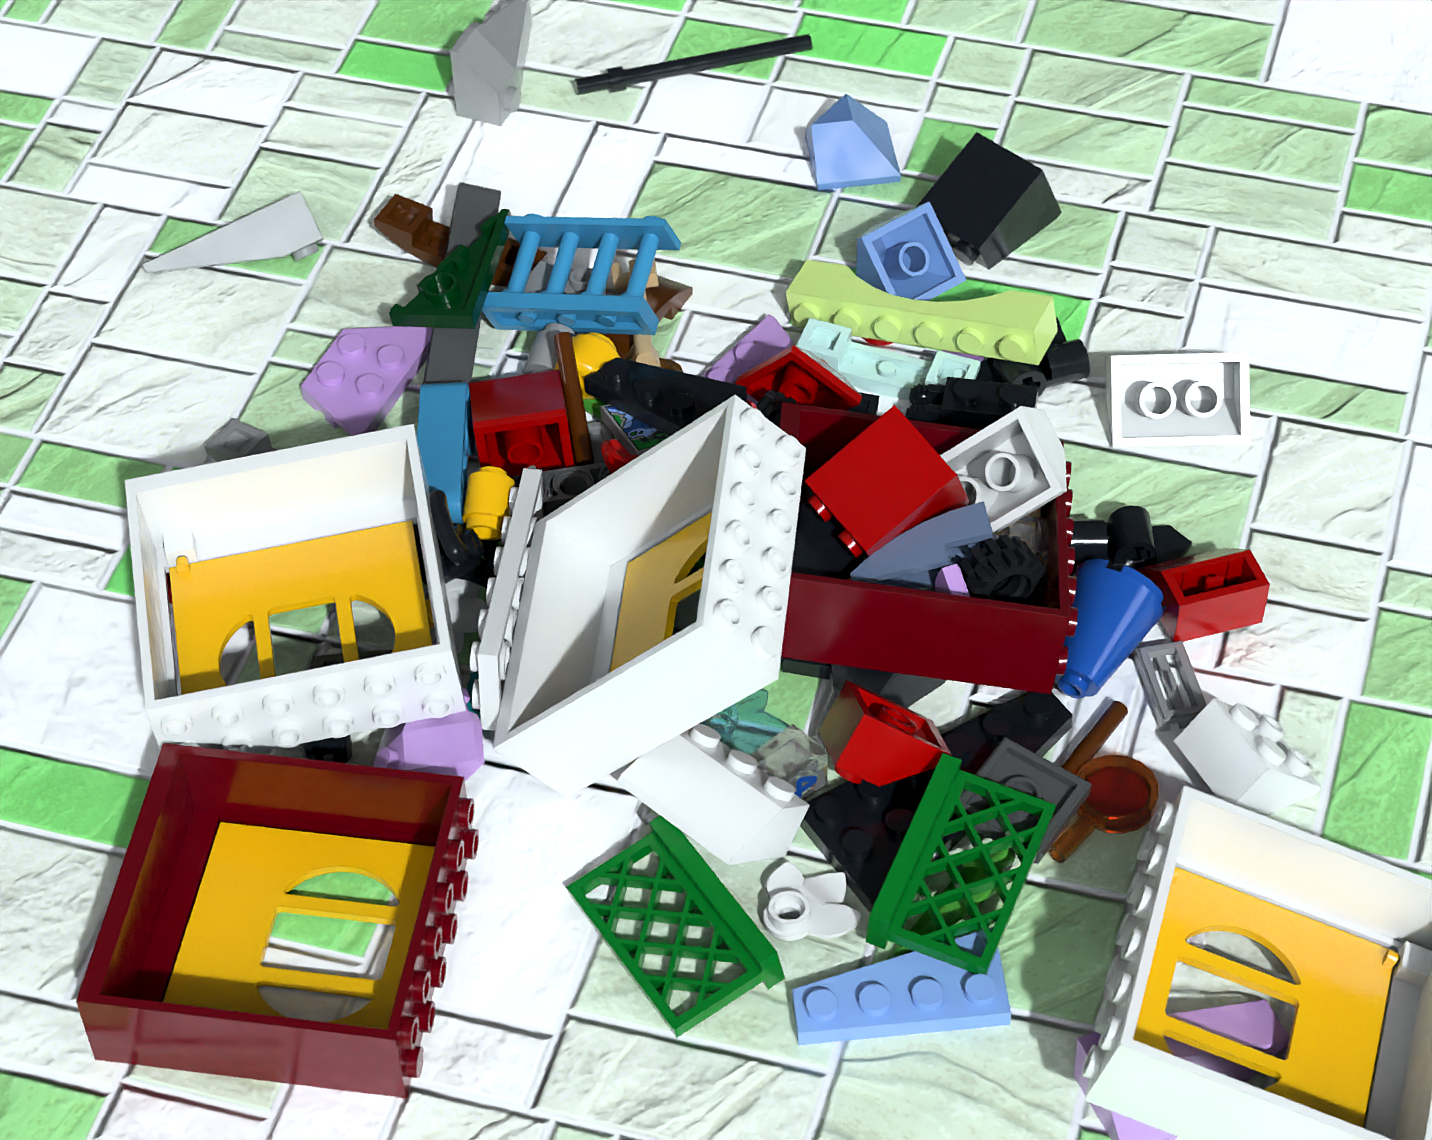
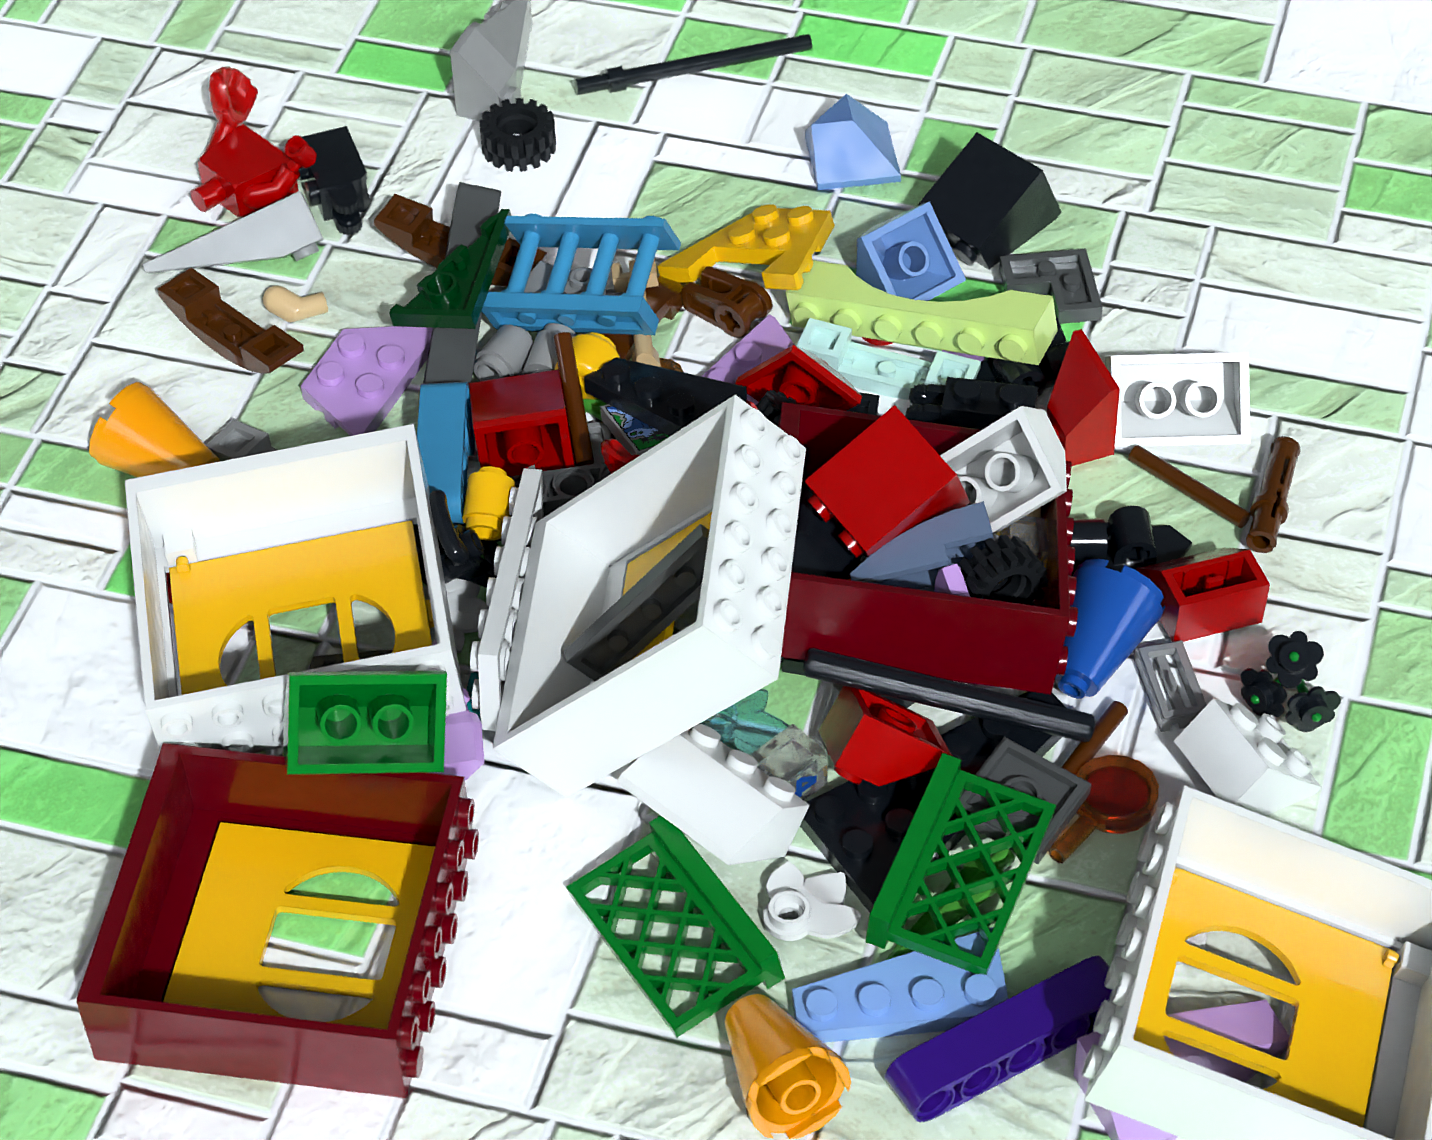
none -> light orange cone [89,382,220,477]
none -> reddish brown slope [157,268,304,374]
none -> red torso [191,66,316,217]
none -> tan arm [263,285,328,323]
none -> green slope [283,671,447,775]
none -> black hinge [298,126,371,235]
none -> light grey brick [473,325,534,381]
none -> black tyre [479,98,556,172]
none -> dark grey fence [564,524,710,681]
none -> yellow wing [657,204,835,291]
none -> reddish brown piece [682,266,773,338]
none -> light orange cone [725,994,851,1139]
none -> black axle [803,648,1095,743]
none -> dark purple beam [885,956,1112,1122]
none -> dark grey plate [999,248,1102,324]
none -> red slope [1047,329,1120,466]
none -> reddish brown bar [1128,445,1251,528]
none -> black plant [1240,631,1341,732]
none -> reddish brown pin [1246,436,1301,553]

